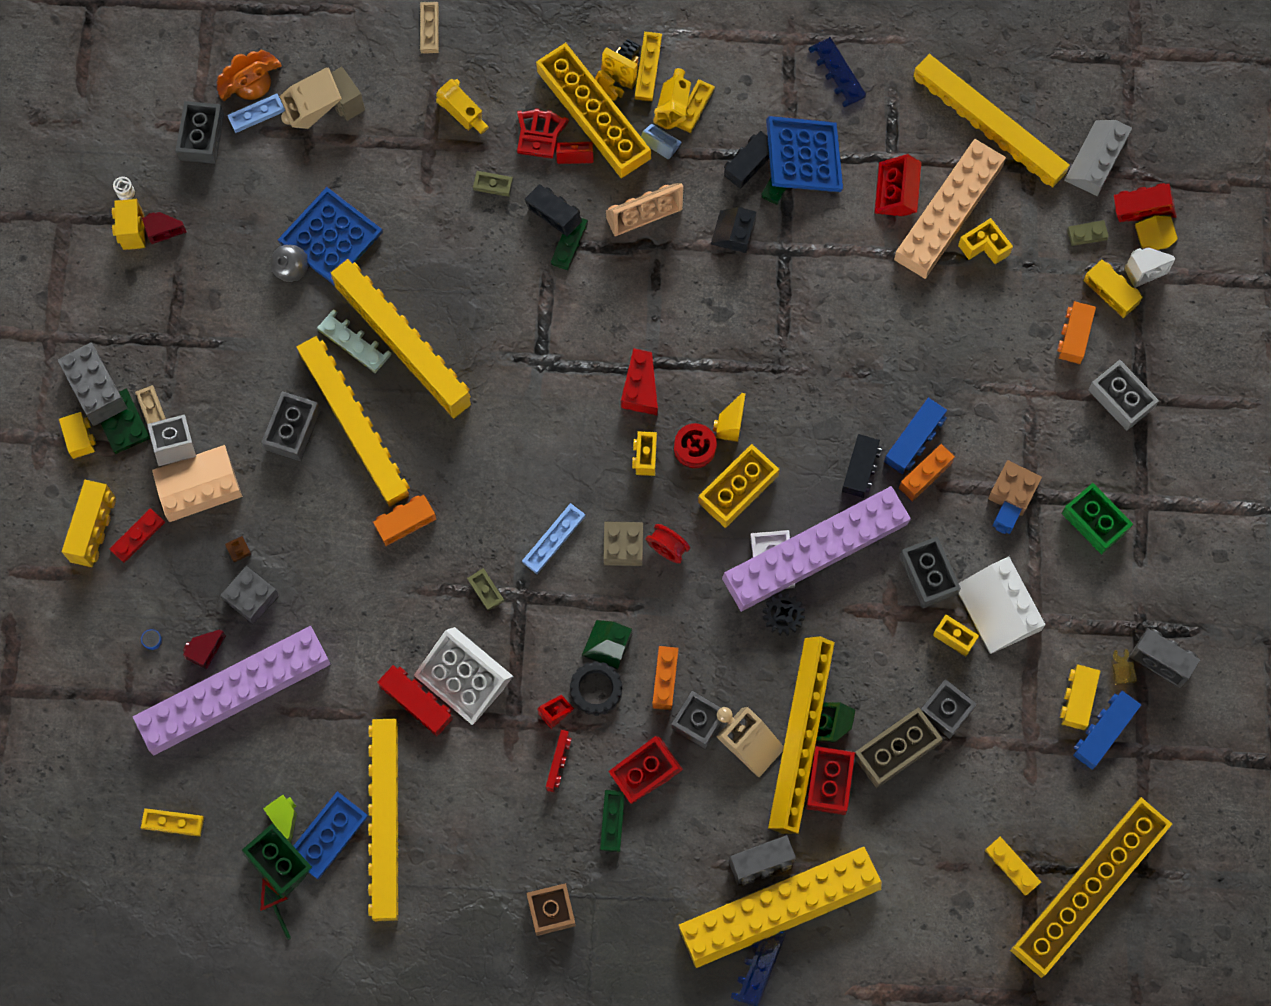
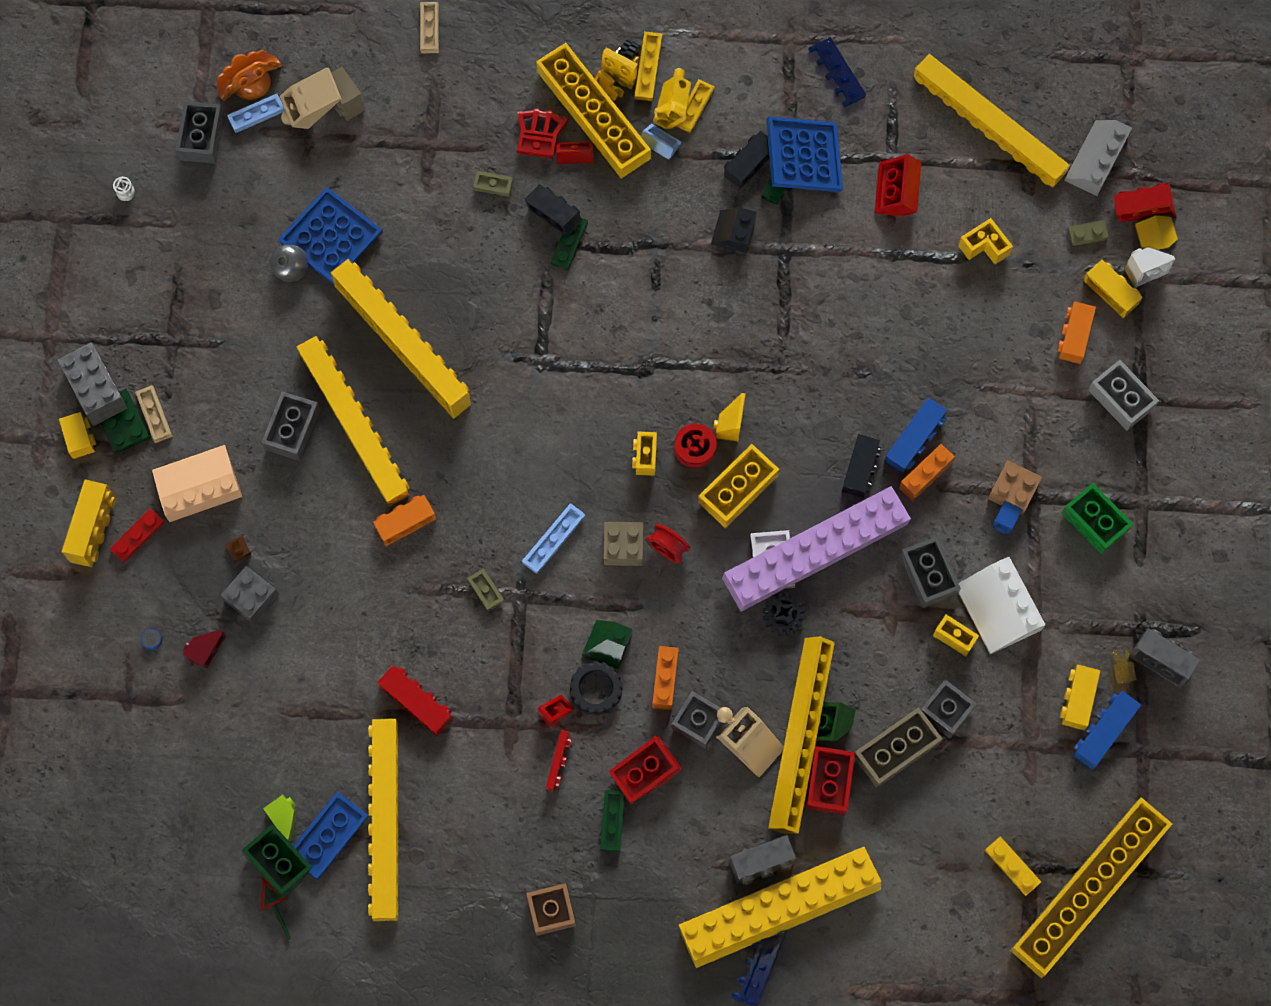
yellow brick [112,199,145,250] -> none
lavender brick [133,626,331,755] -> none
yellow tile [141,808,204,837] -> none
dark red slope [142,212,187,244] -> none
light grey slope [147,415,196,466] -> none
light aqua hinge [317,310,392,373] -> none
white slope [414,627,513,725] -> none
yellow piece [436,79,489,134] -> none
light nougat slope [606,183,683,236] -> none
red wedge [621,348,658,416] -> none
light nougat brick [894,139,1006,279] -> none

